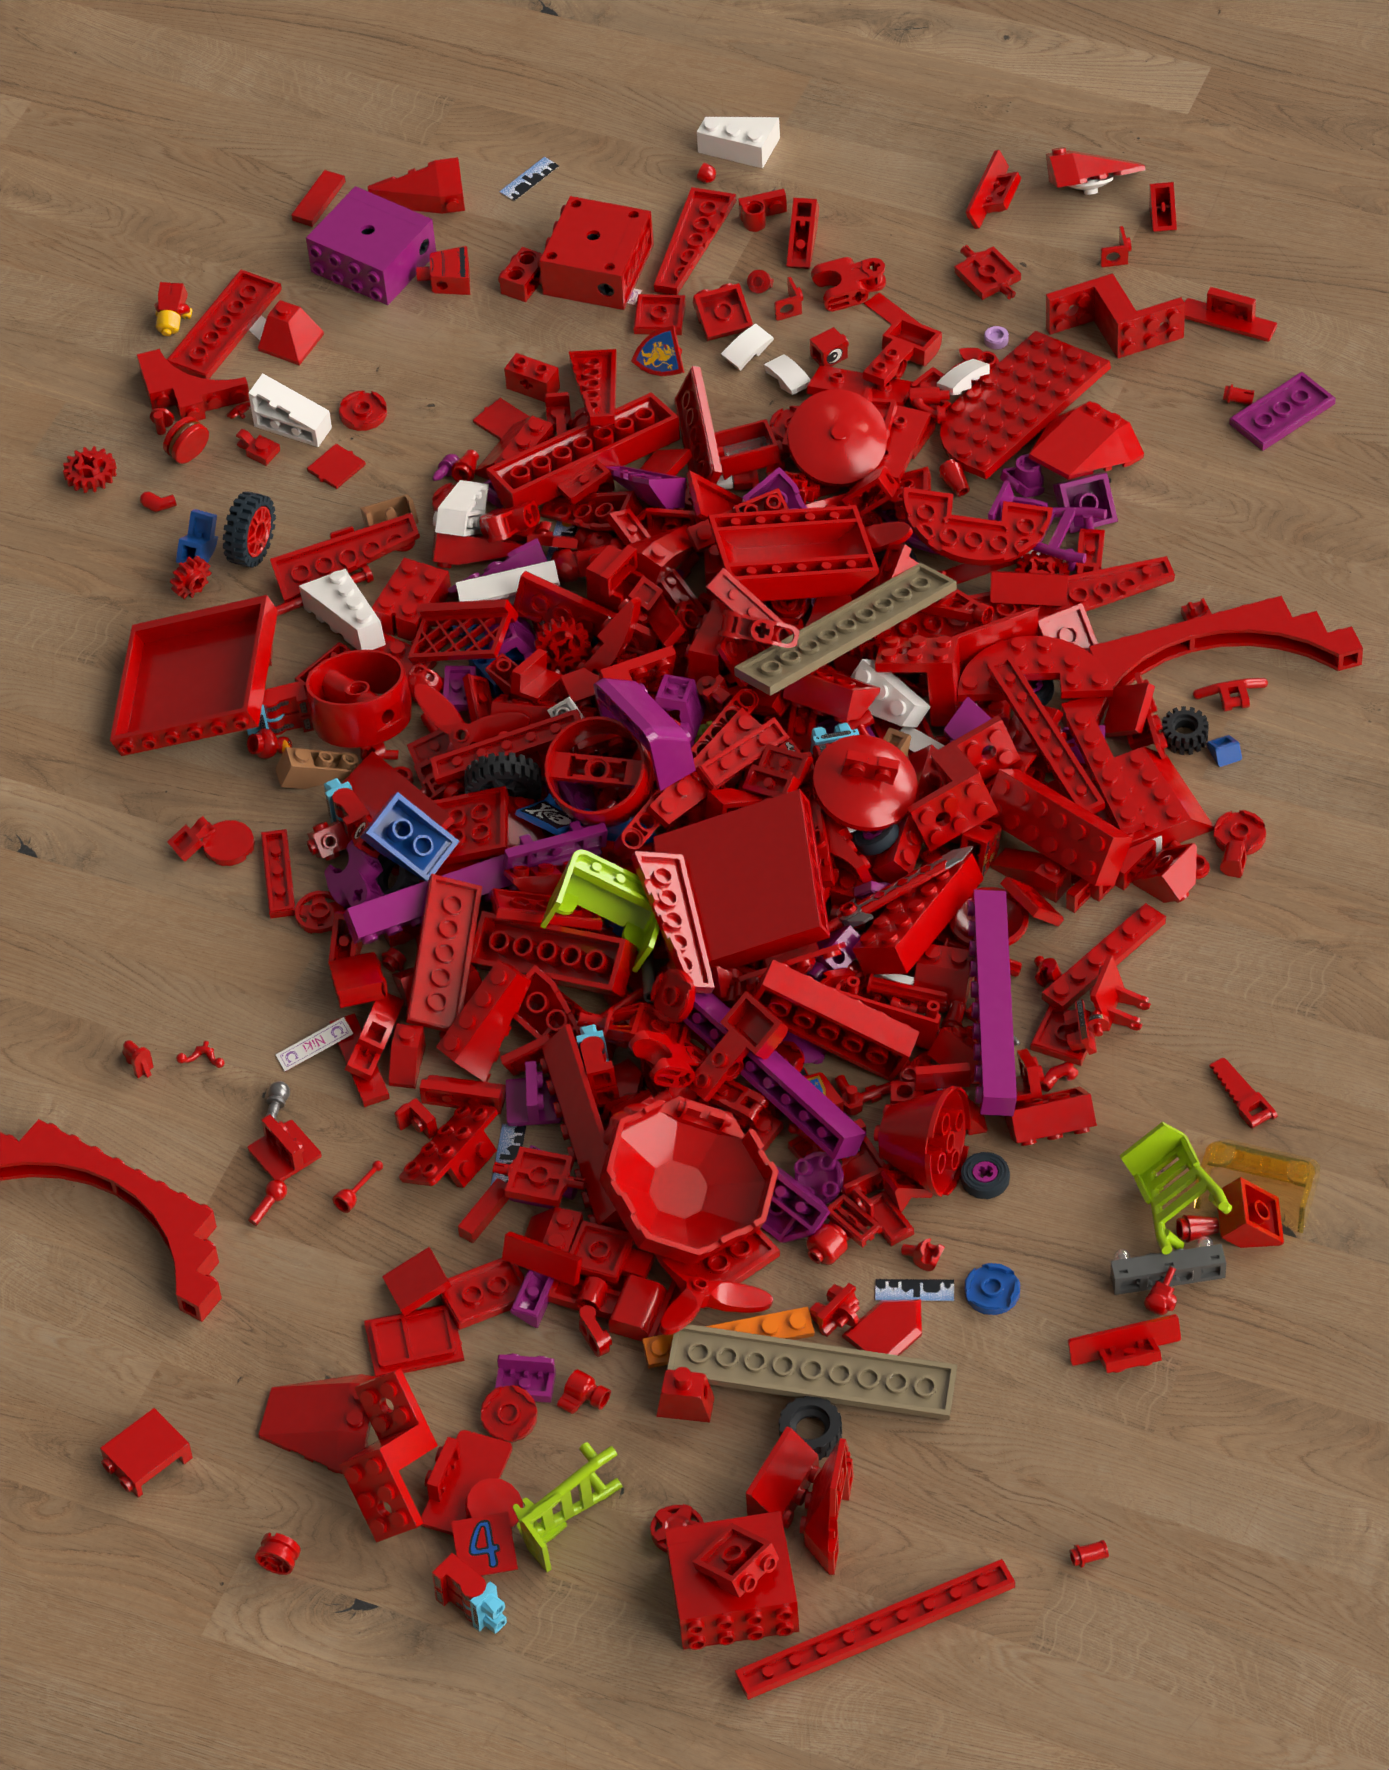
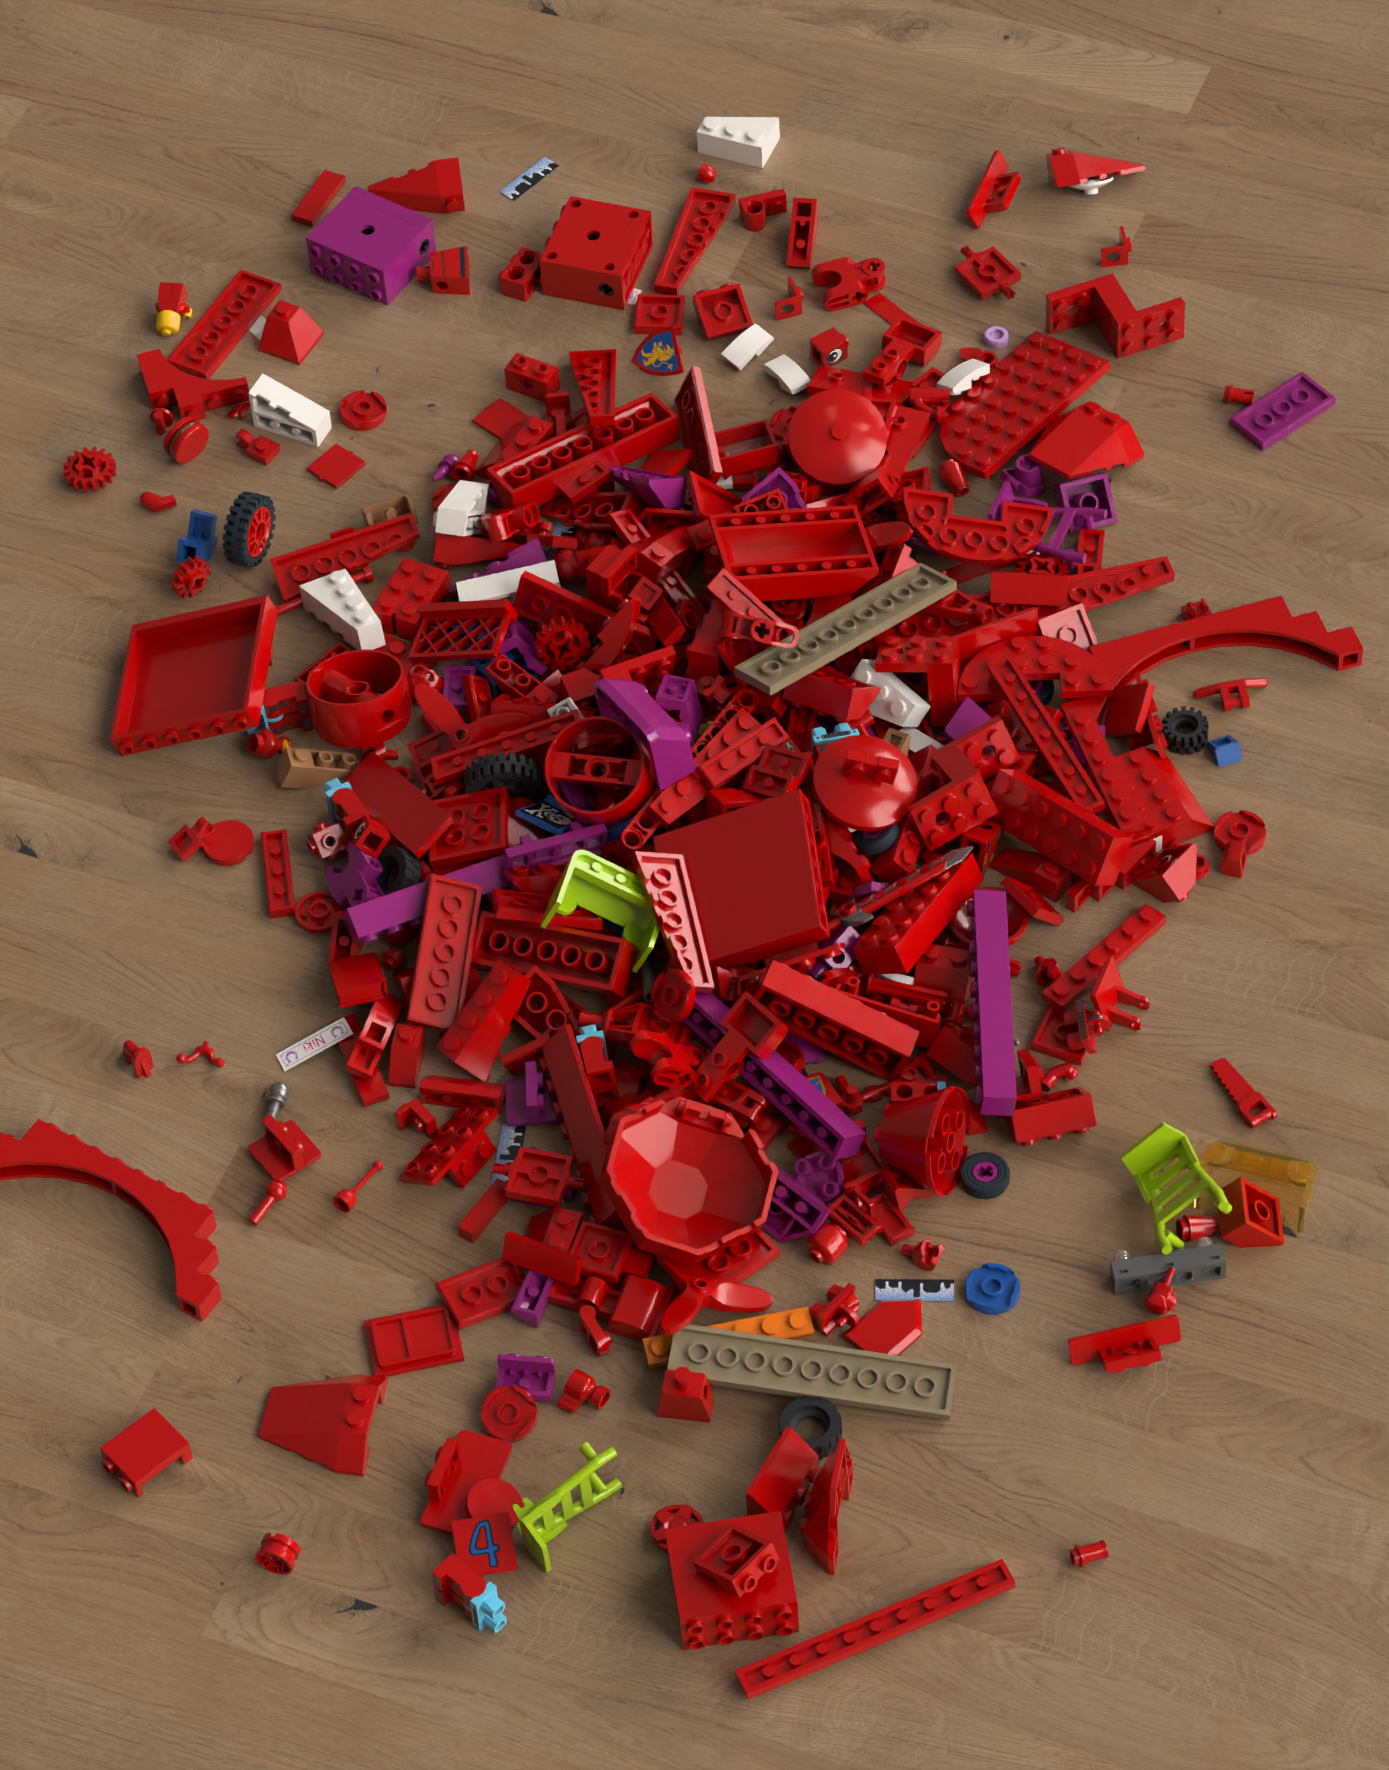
red bracket [339,1368,438,1543] -> none
blue slope [360,792,459,881] -> none
red tile [382,1247,452,1316] -> none
red panel [511,648,562,703] -> none
red plate [747,269,774,294] -> none
red tile [914,1062,971,1091] -> none
red slope [1149,182,1177,232] -> none
red bracket [1185,287,1277,342] -> none

